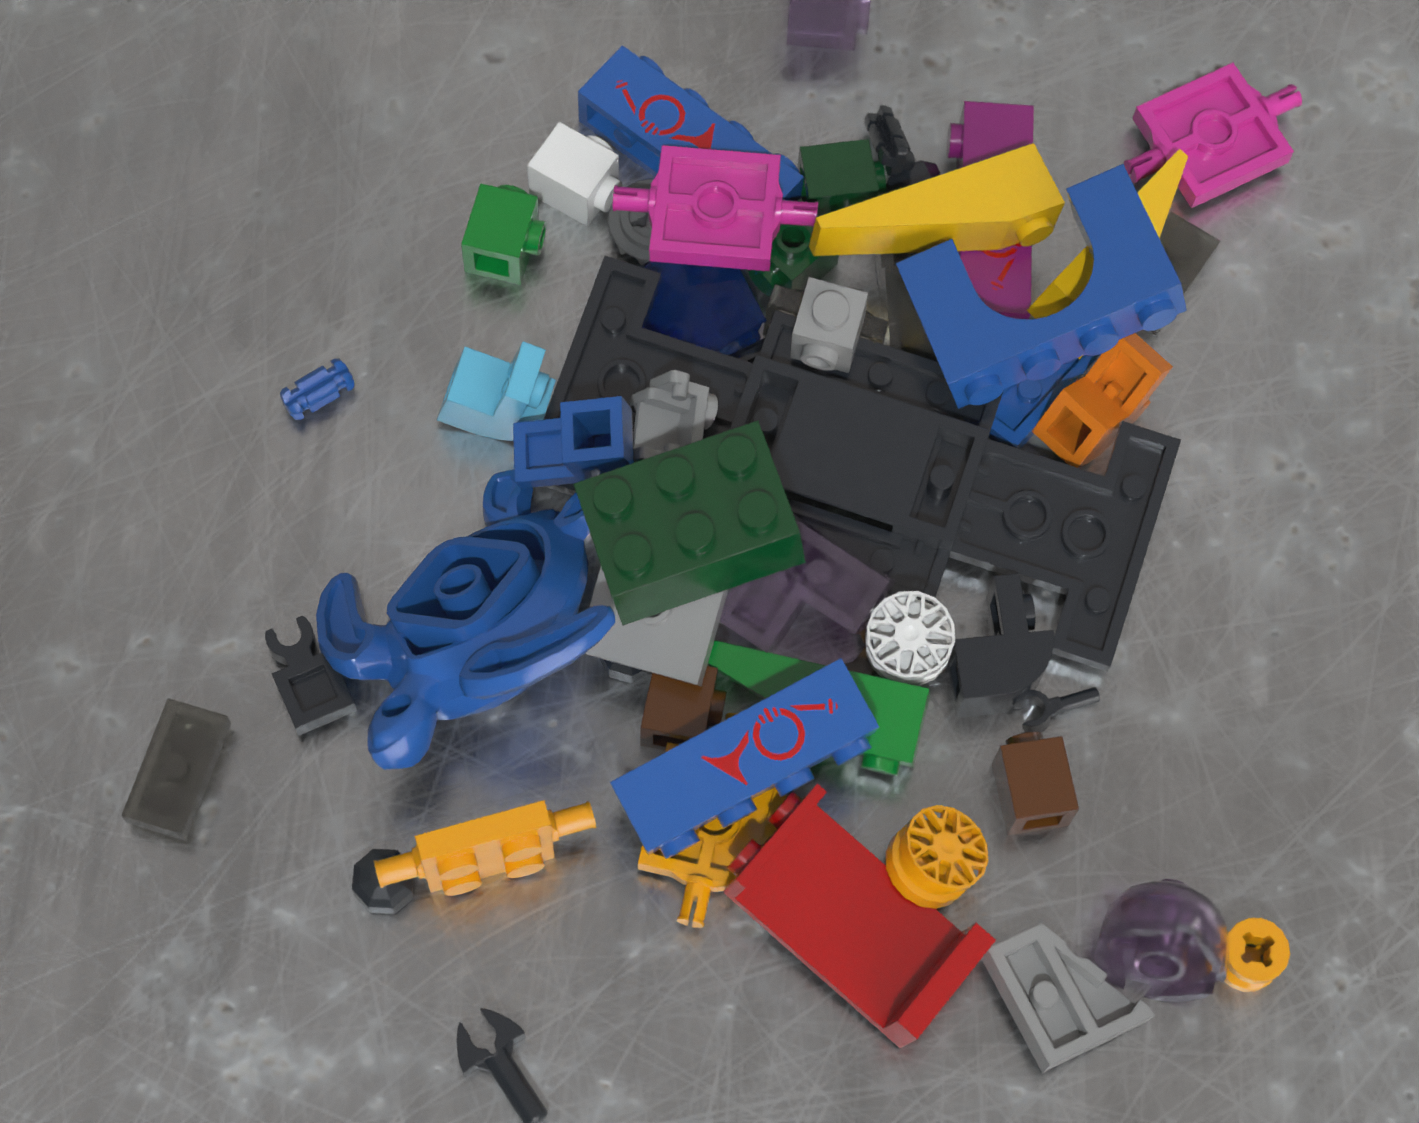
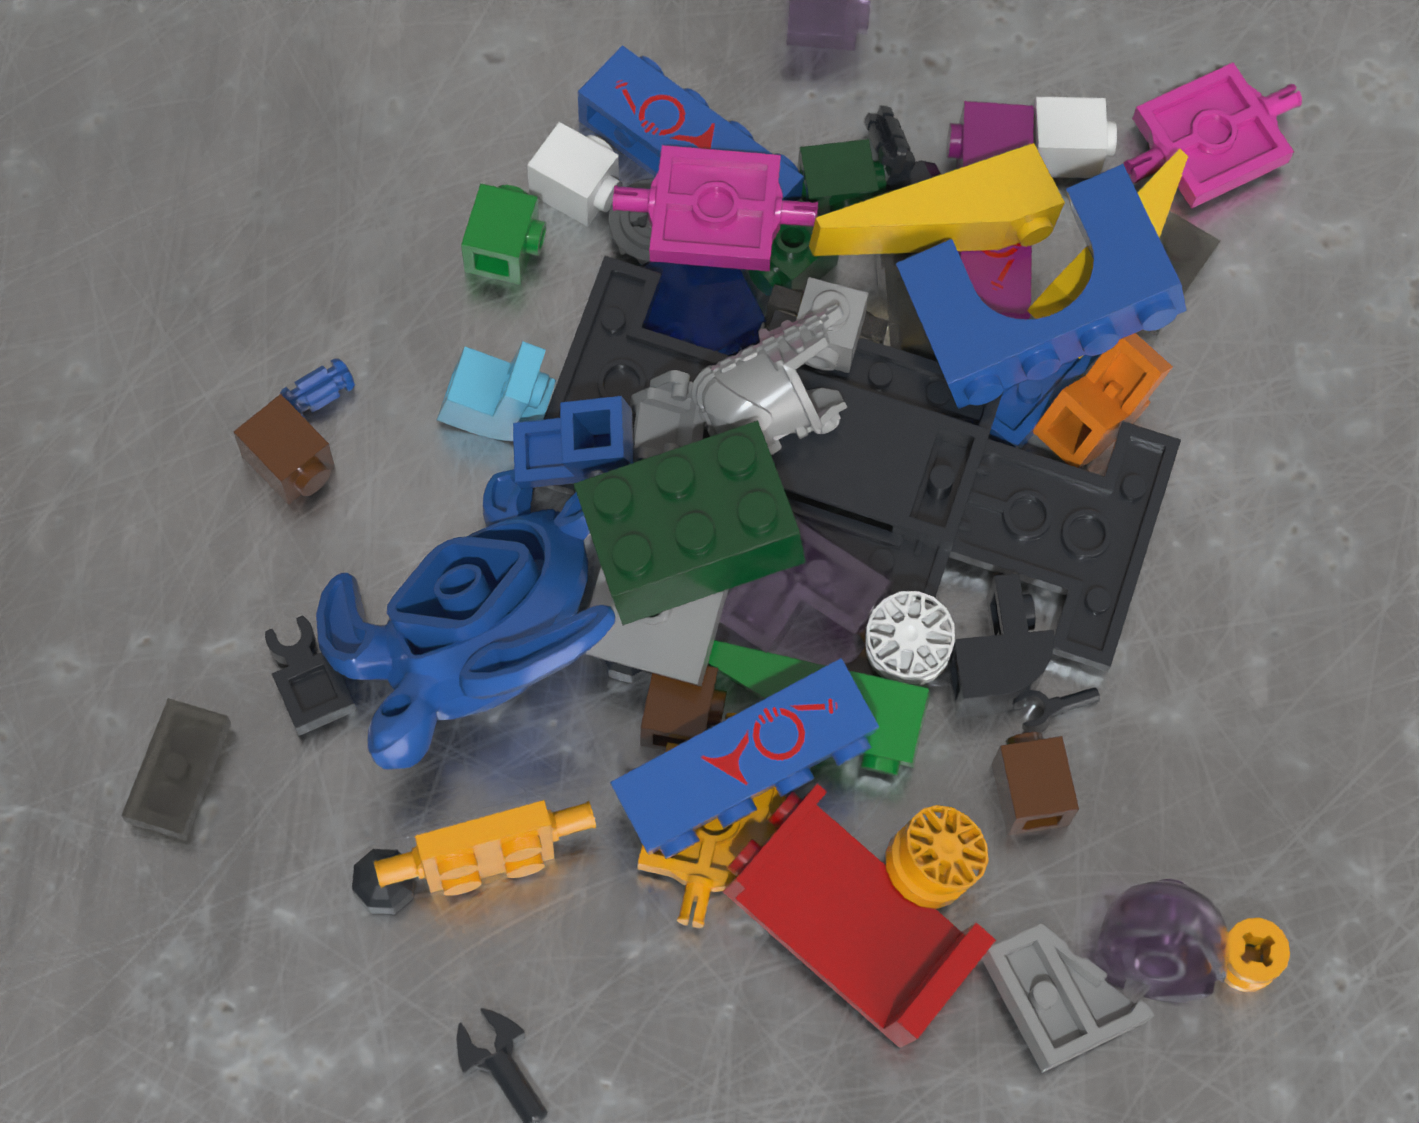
none -> reddish brown brick [233,394,335,505]
none -> light grey helmet [691,304,847,455]
none -> white brick [1033,97,1117,178]

